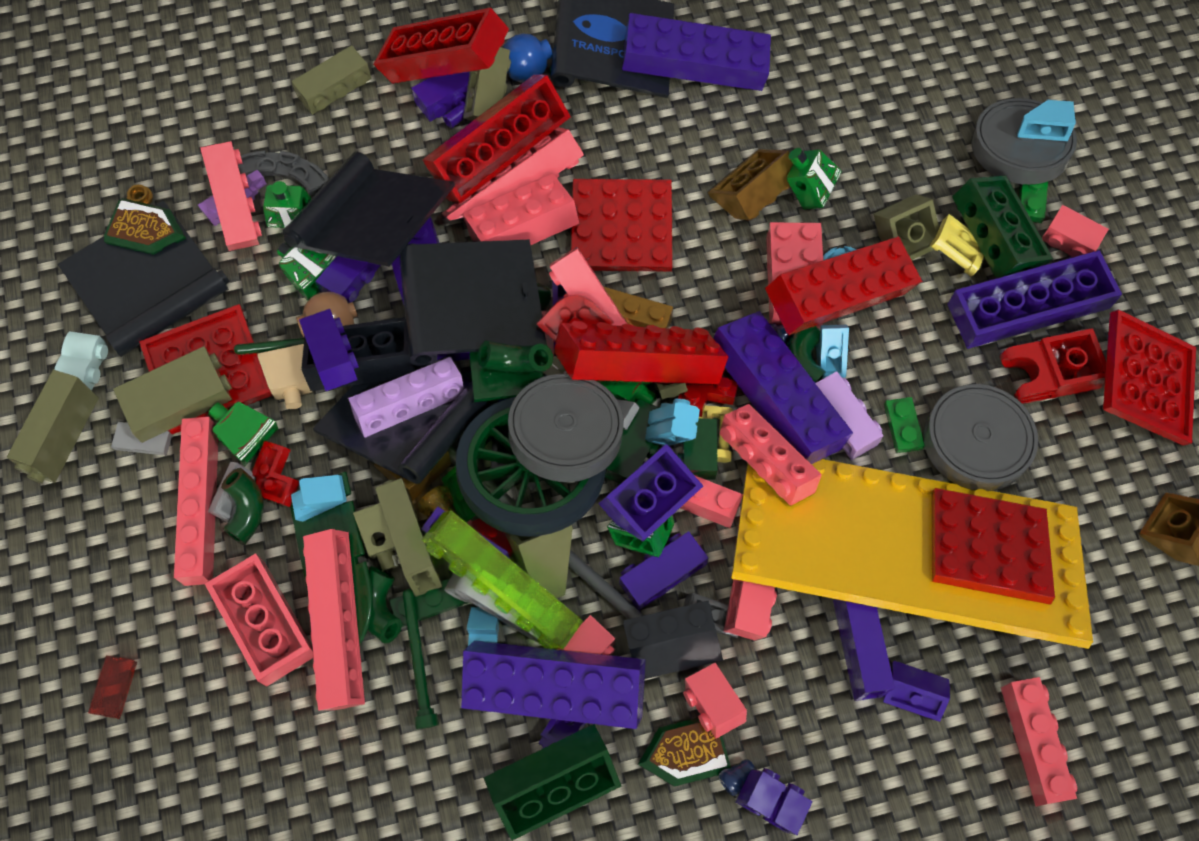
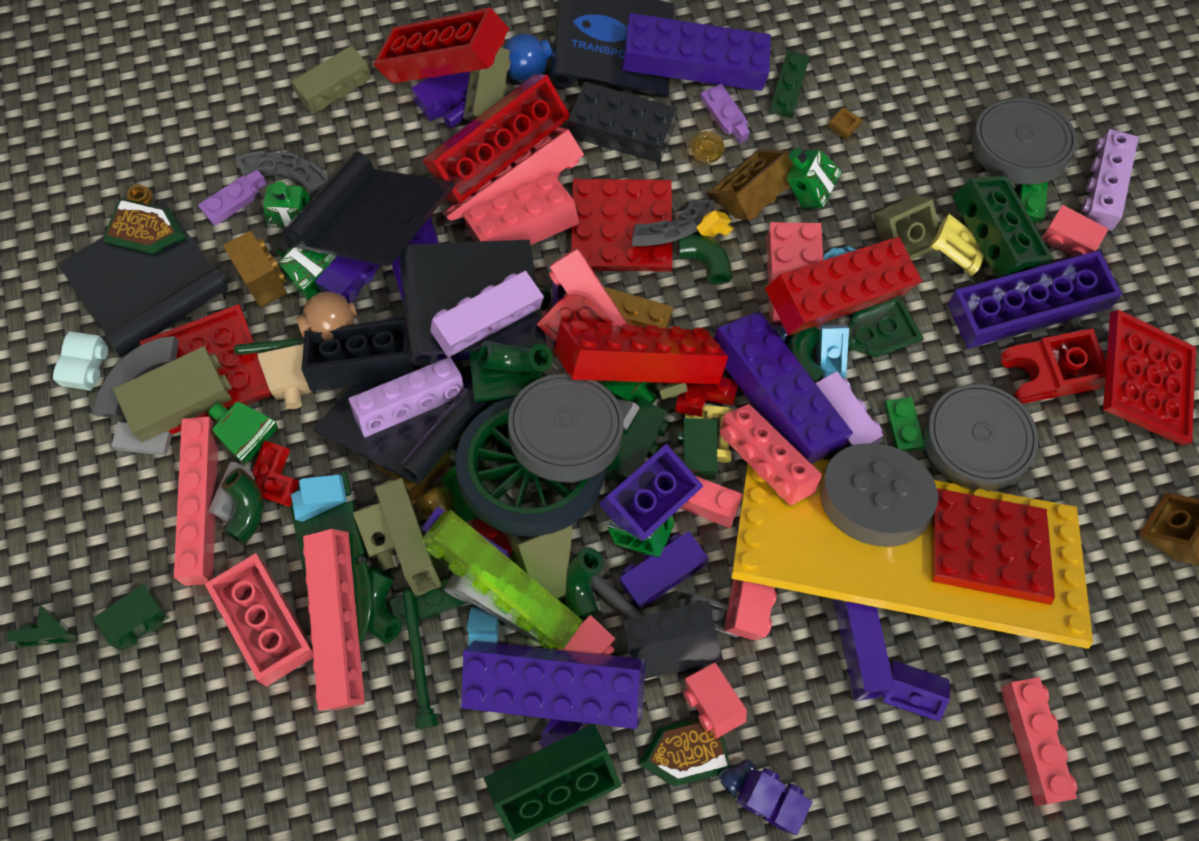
olive brick [7,369,99,483] -> none
clear red tile [88,655,137,719] -> none
coral brick [201,141,262,251] -> none
dark purple brick [299,309,359,391] -> none
medium azure brick [645,399,700,446] -> none
medium azure slope [1017,100,1076,141] -> none
none -> dark green slope [7,606,78,648]
none -> dark grey tile [92,336,179,417]
none -> dark green brick [93,584,170,651]
none -> pearl gold brick [223,230,287,308]
none -> lavender brick [430,271,544,357]
none -> dark green cylinder [565,547,604,622]
none -> black brick [568,82,677,164]
none -> dark grey tile [632,199,715,246]
none -> dark green cylinder [678,234,732,285]
none -> clear yellow cone [691,131,725,163]
none -> yellow plate [696,210,734,238]
none -> medium lavender hinge [700,84,750,144]
none -> dark green plate [769,51,810,118]
none -> dark grey brick [820,443,938,547]
none -> pearl gold tile [827,107,862,140]
none -> dark green tile [848,296,924,358]
none -> lavender brick [1081,129,1139,231]

